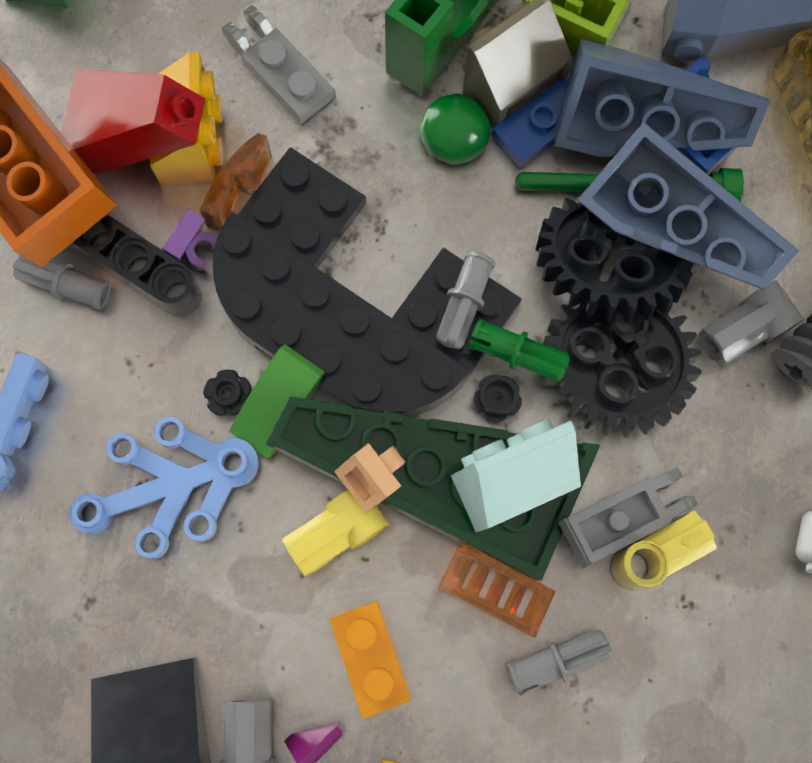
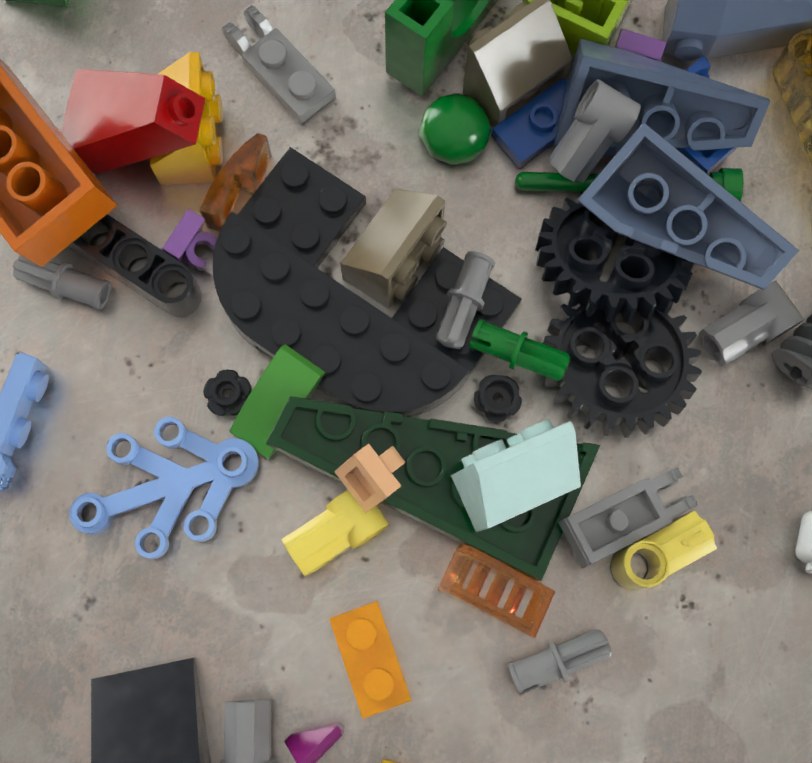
none -> dark tan slope [340,188,447,309]
none -> light grey piece [549,79,641,183]
none -> medium lavender tile [615,29,667,61]

